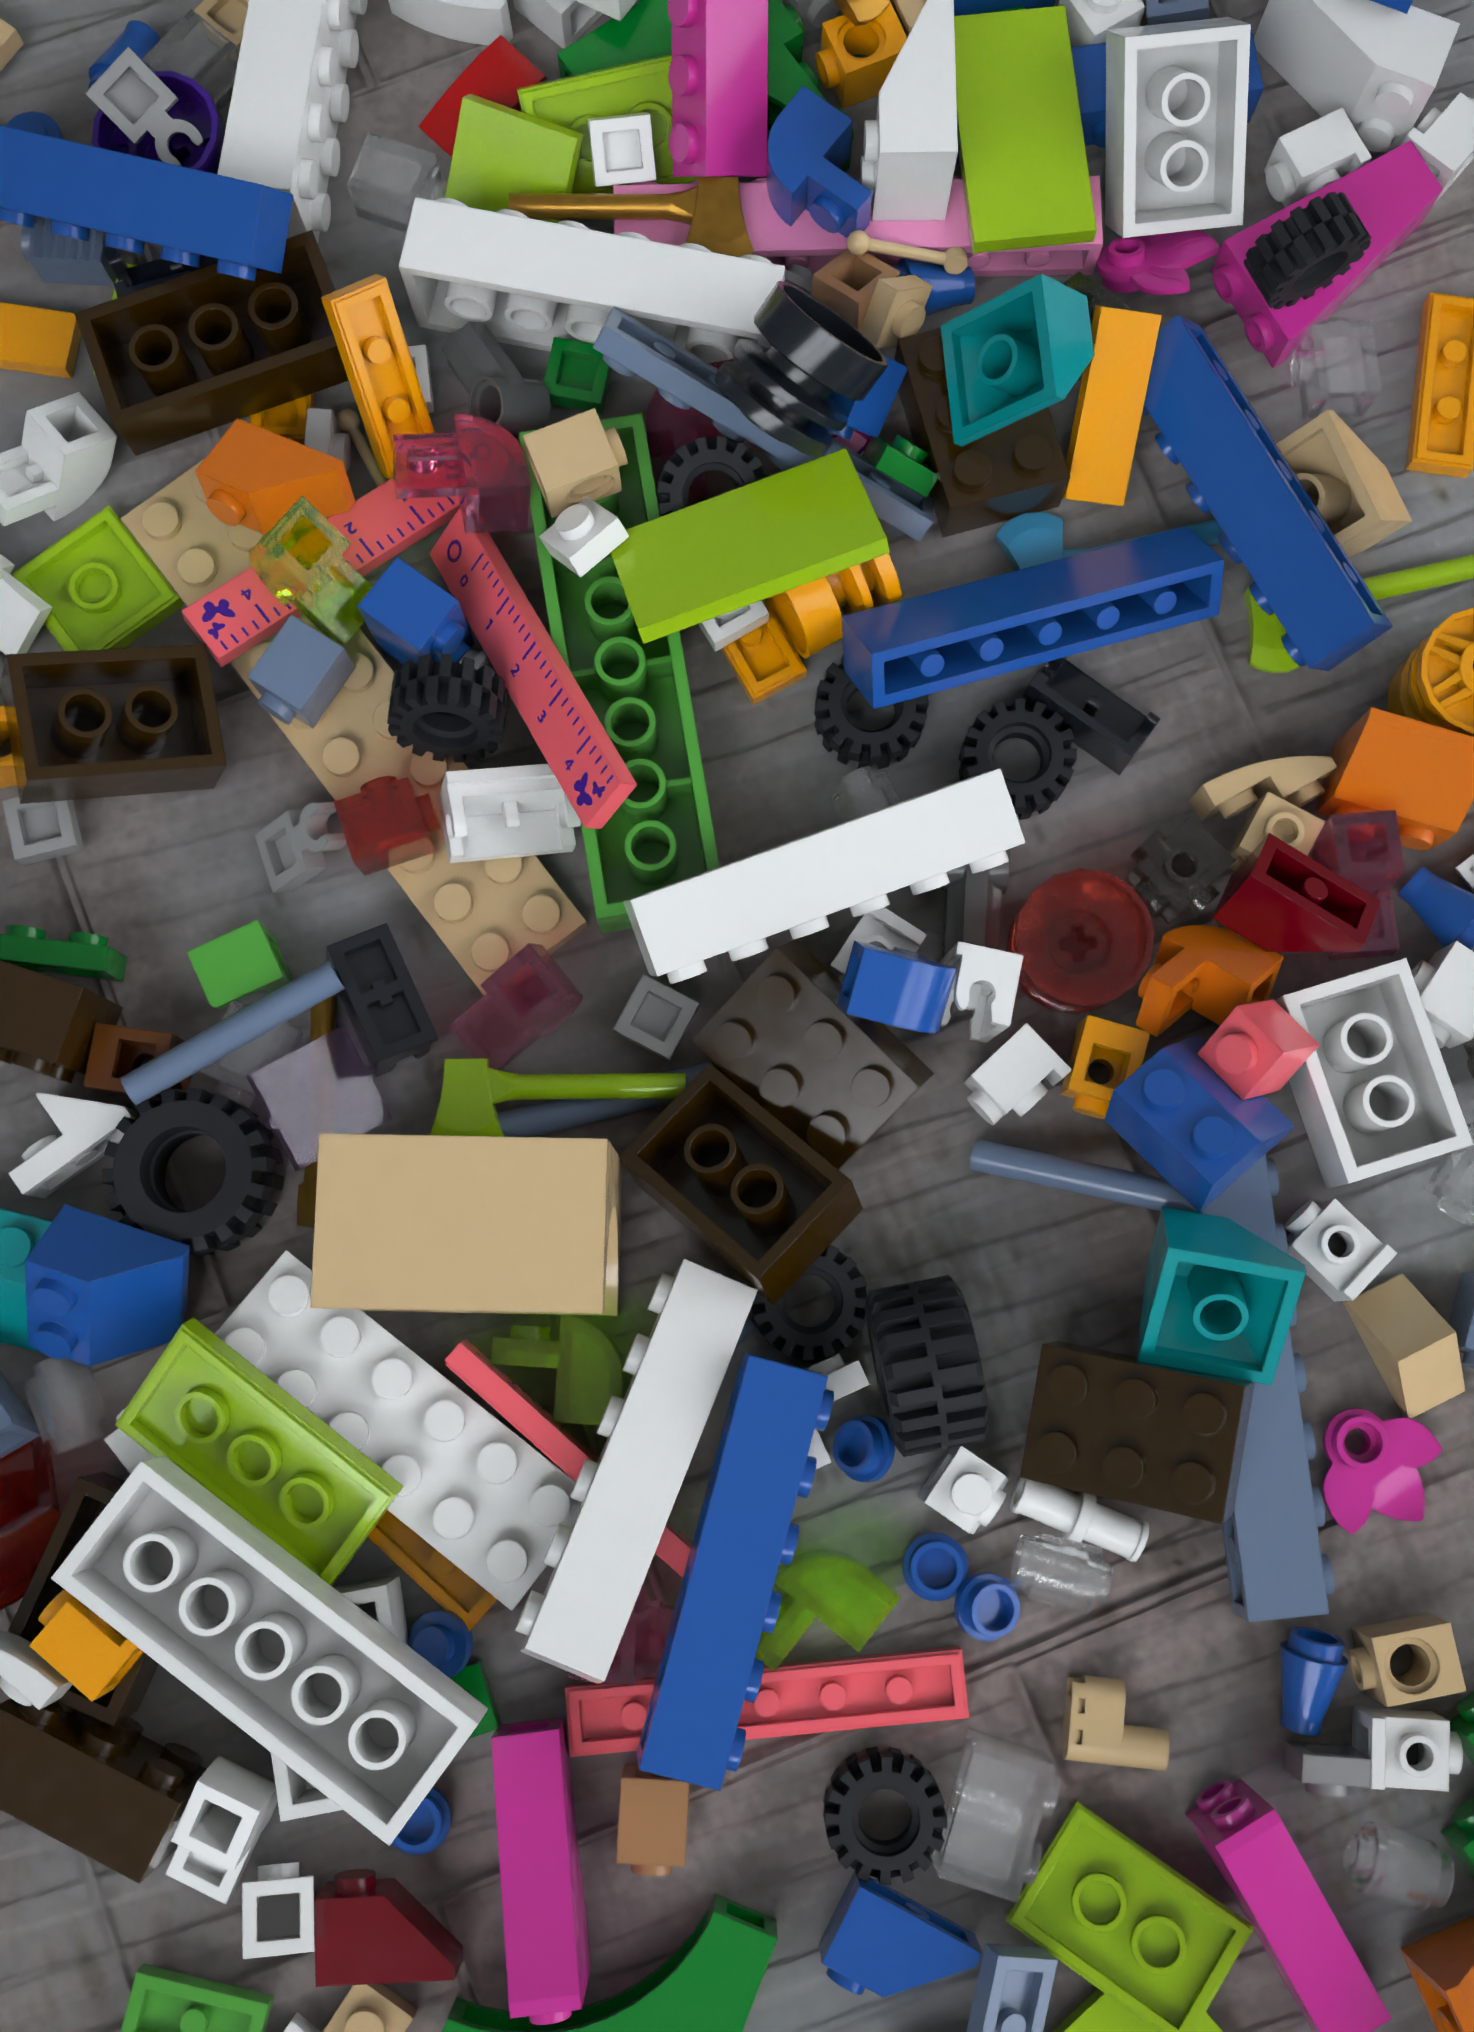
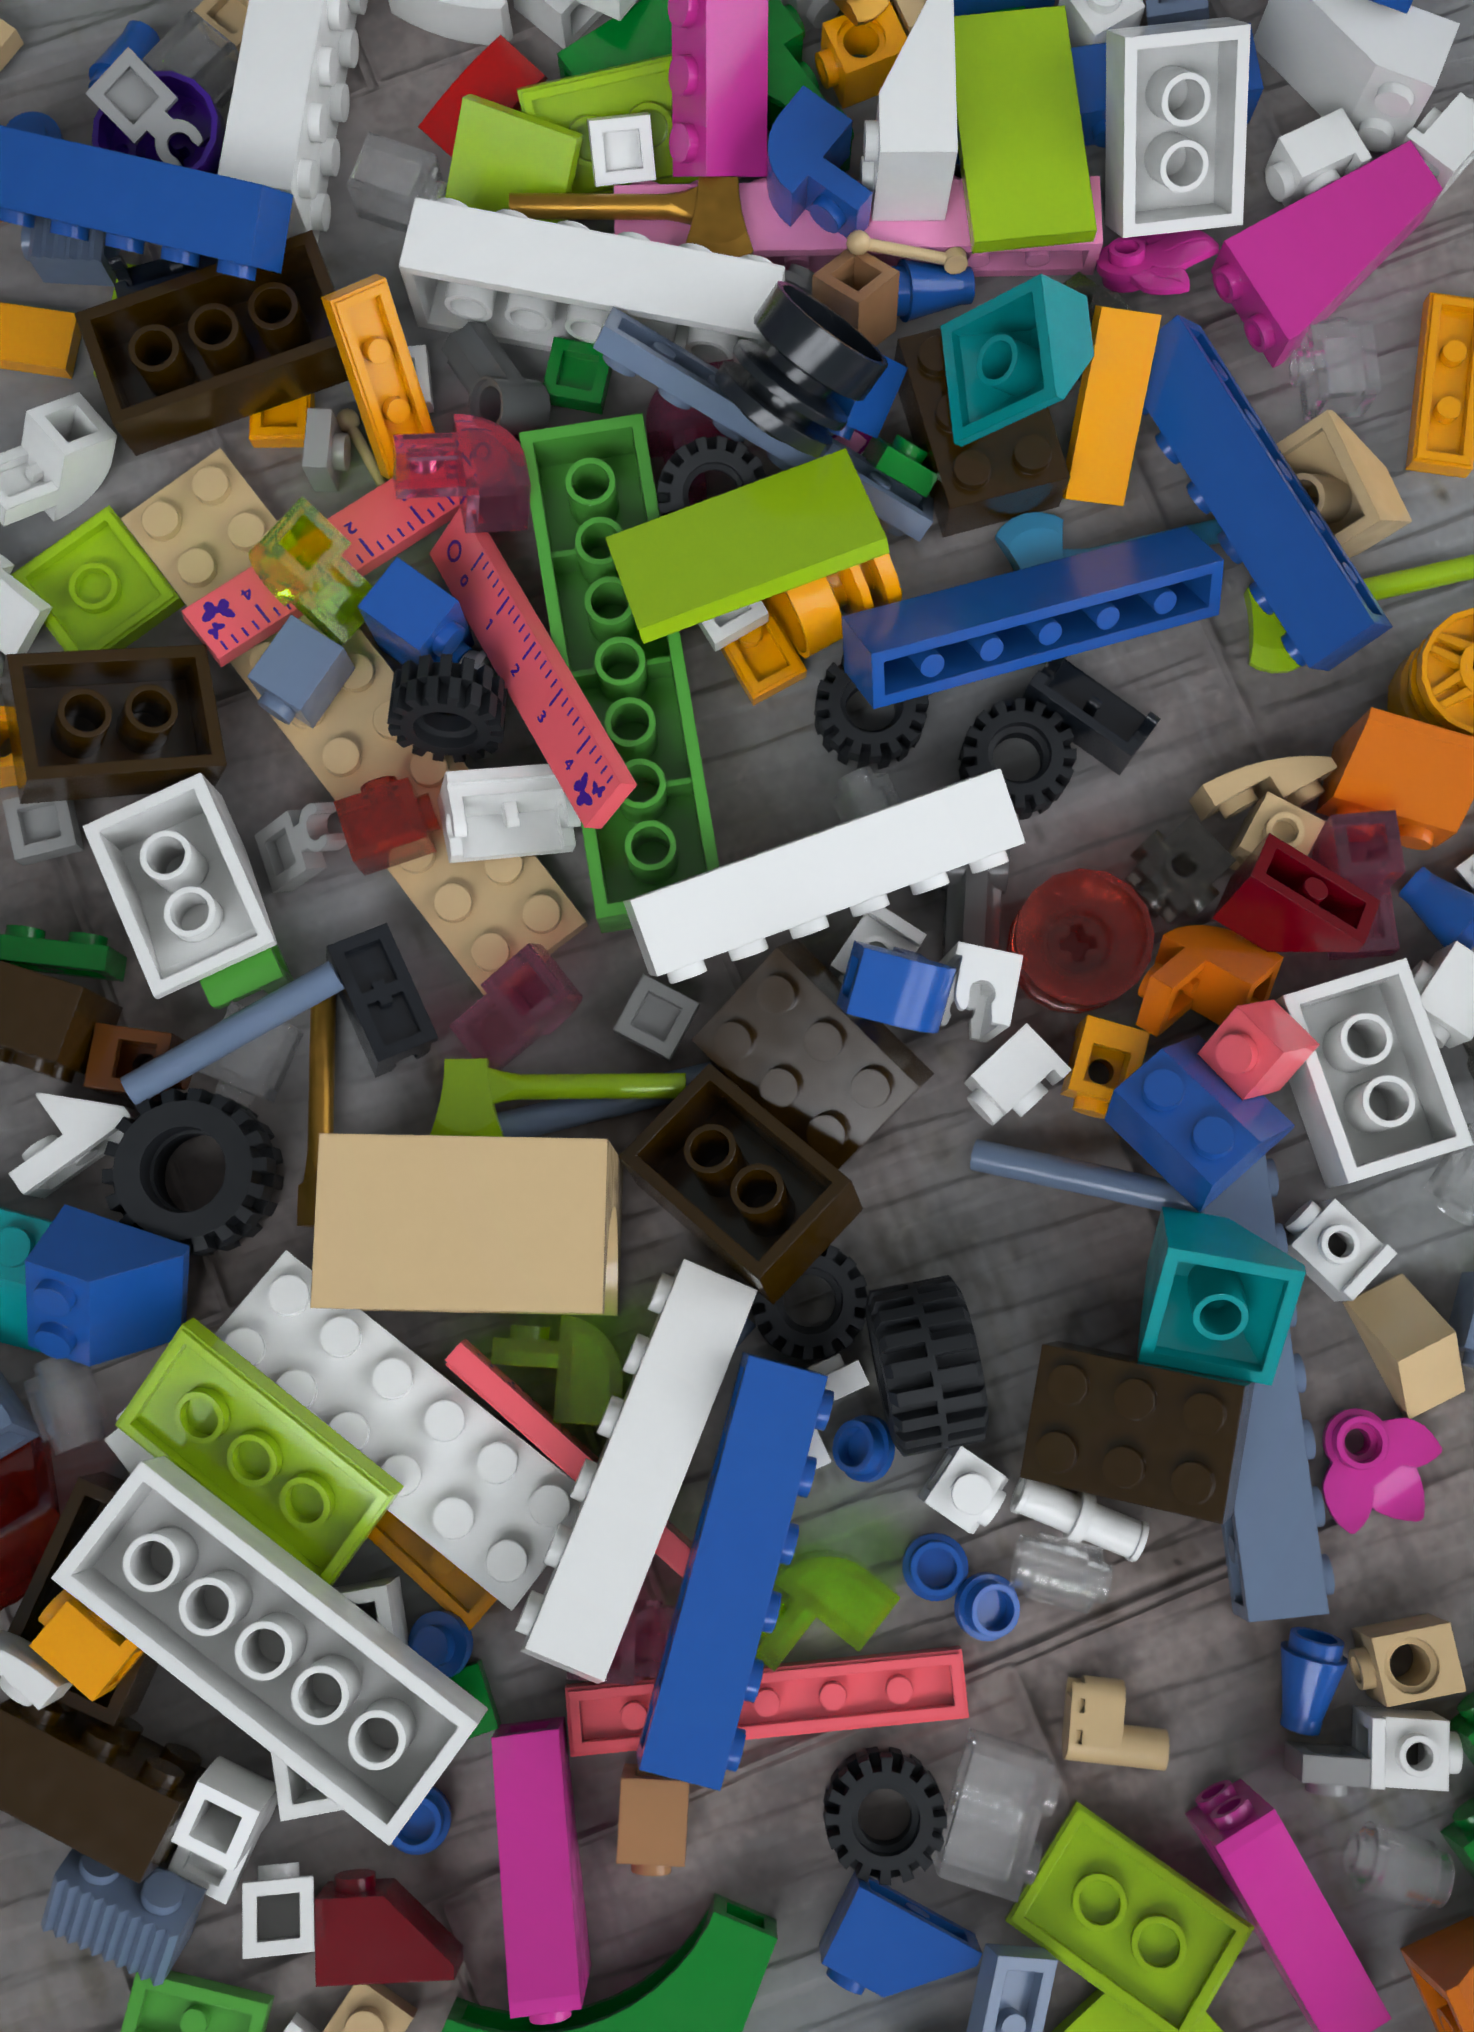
orange slope [195,418,356,534] -> none
piece [246,1026,392,1171] -> none
tan brick [523,408,628,518] -> none
white plate [539,497,629,577] -> none
tan plate [860,275,933,349] -> none
black tyre [1244,192,1372,309] -> none
none -> sand blue brick [41,1848,207,1986]
none -> white slope [82,772,277,999]

